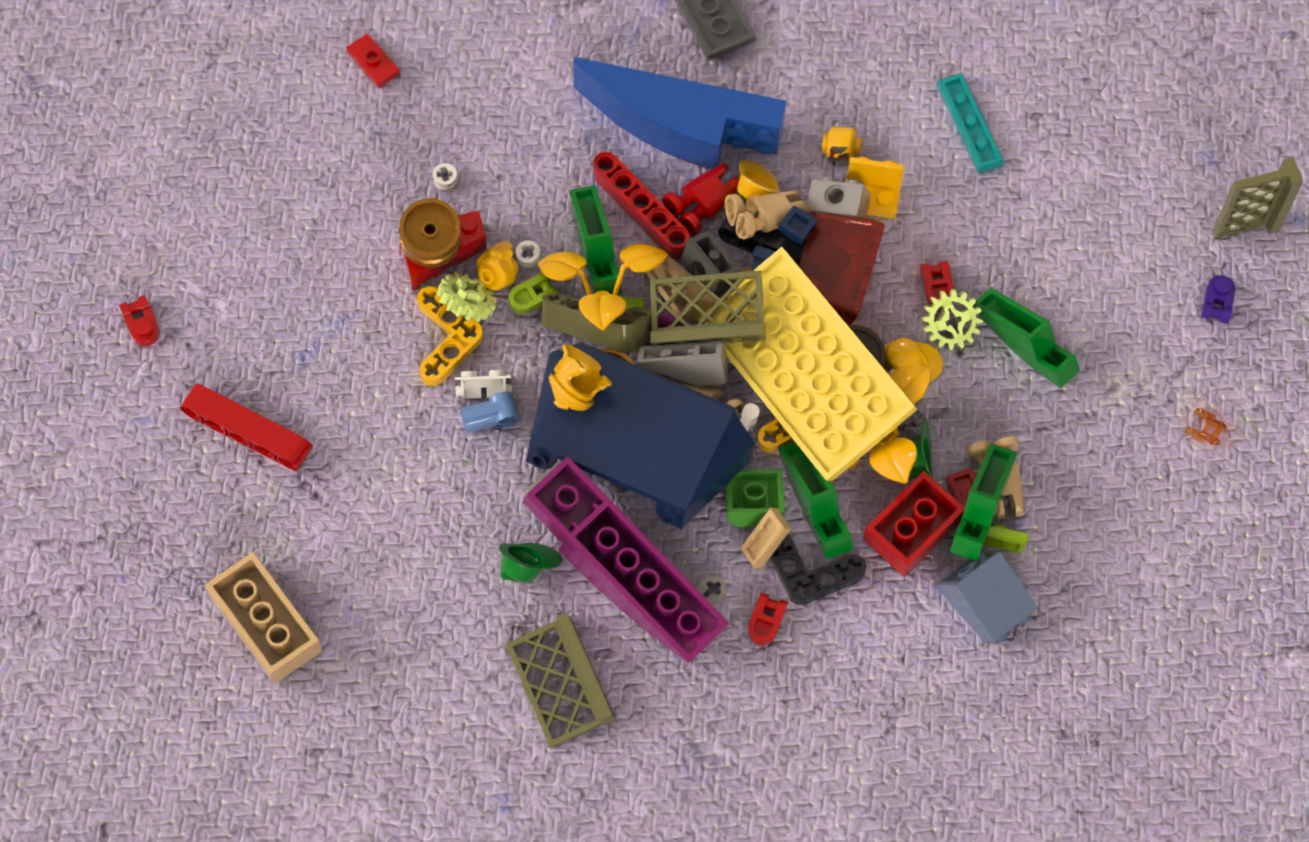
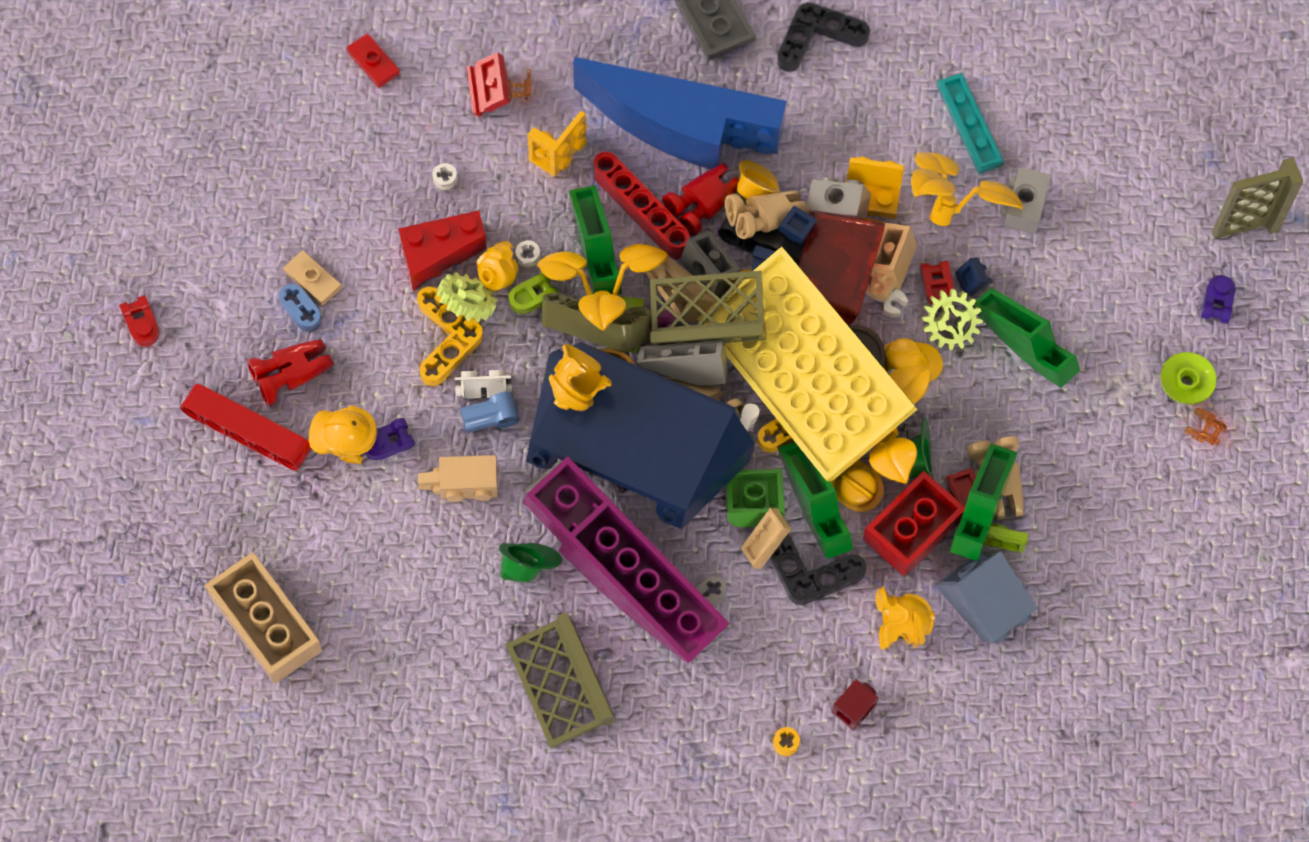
pearl gold wheel [399,198,461,268] -> none
red plate [748,592,788,646] -> none
yellow head [822,126,863,163] -> none
none -> red piece [247,339,334,407]
none -> medium blue beam [279,284,321,332]
none -> tan plate [283,250,342,306]
none -> yellow helmet [309,405,377,464]
none -> dark purple plate [364,418,415,461]
none -> tan hinge [418,455,498,502]
none -> plate [467,52,510,117]
none -> clear orange piece [506,69,531,102]
none -> yellow bracket [527,110,588,177]
none -> yellow bush [773,727,800,756]
none -> black beam [777,2,870,72]
none -> yellow piece [831,459,884,512]
none -> dark red brick [831,679,879,731]
none -> white bar [857,280,908,318]
none -> tan hinge [867,223,917,301]
none -> yellow helmet [875,586,935,649]
none -> yellow plant [911,152,1023,226]
none -> dark blue tile [955,257,992,296]
none -> light grey brick [1001,167,1051,234]
none -> lime dish [1160,352,1217,405]

